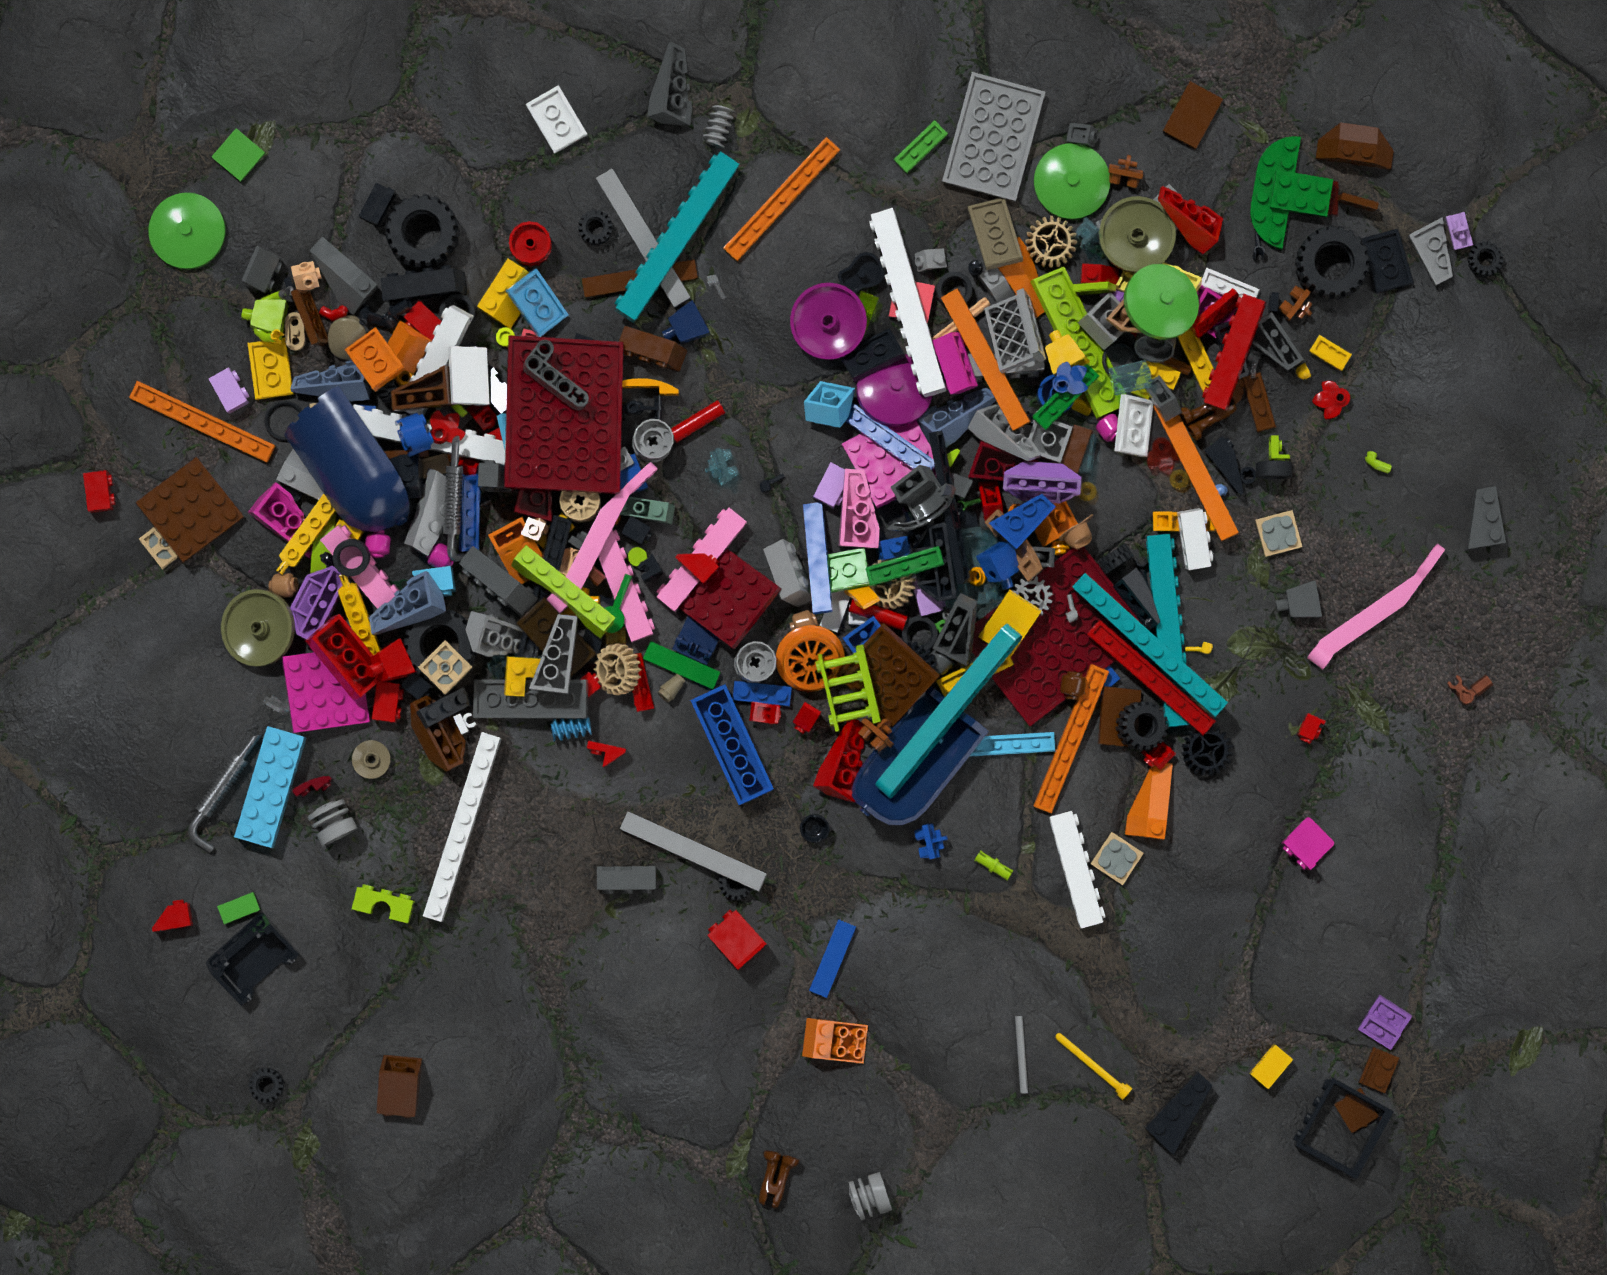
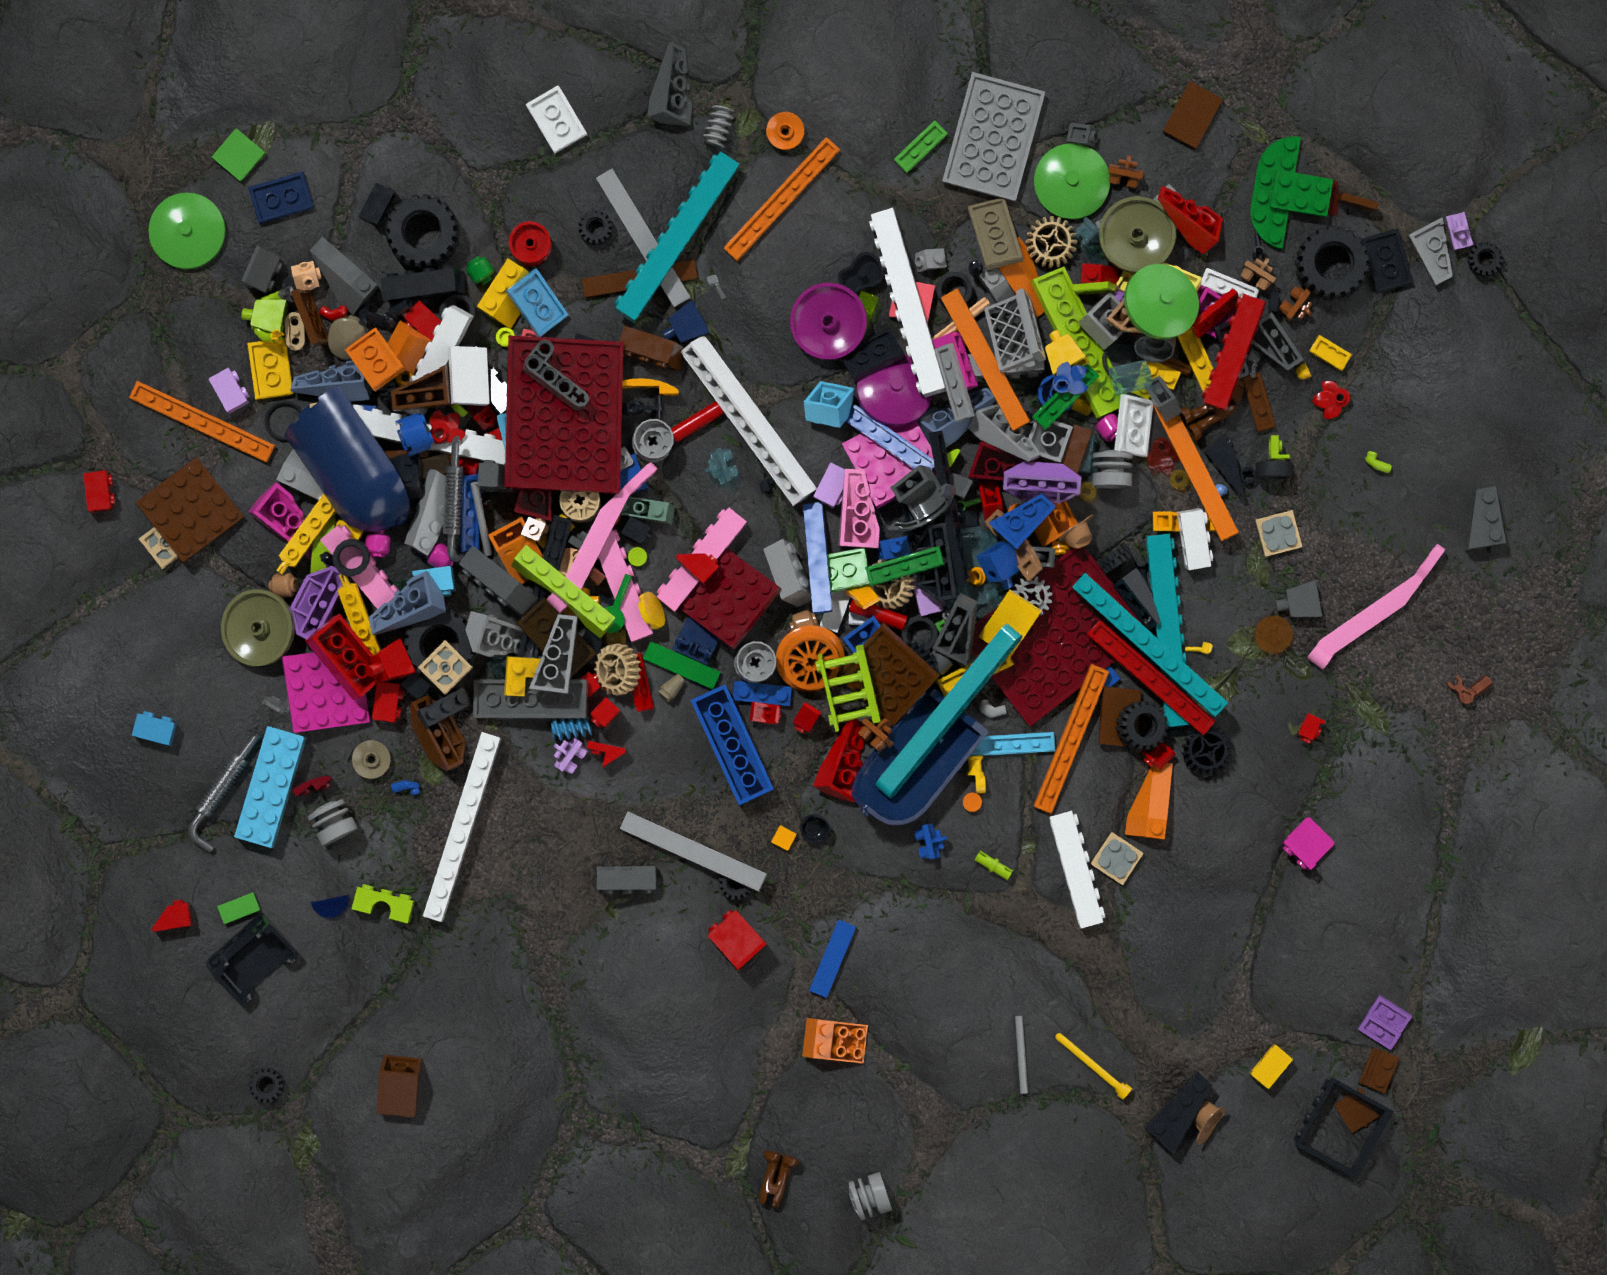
white tile [453,713,476,735] -> none
black hinge [638,554,663,584] -> none
reddish brown head [1060,671,1086,700] -> none
light grey hand [1065,594,1078,623] -> none
reddish brown wedge [1315,122,1394,170] -> none
none -> dark azure brick [132,711,177,746]
none -> dark blue tile [248,171,314,225]
none -> clear blue tile [310,895,349,918]
none -> blue arm [391,780,421,795]
none -> green head [466,256,494,285]
none -> light grey bar [471,482,492,556]
none -> lavender hips [554,737,588,774]
none -> red brick [590,697,621,729]
none -> yellow tile [638,592,665,630]
none -> white brick [680,335,817,506]
none -> orange dish [766,112,804,150]
none -> light orange tile [771,825,797,851]
none -> light grey tile [934,343,975,422]
none -> orange tile [963,792,982,812]
none -> yellow connector [967,756,986,794]
none -> light grey arm [979,700,1007,718]
none -> light grey wheel [1092,450,1133,489]
none -> medium nougat piece [1194,1101,1226,1145]
none -> medium nougat hips [1240,258,1276,292]
none -> clear orange tile [1254,616,1293,654]

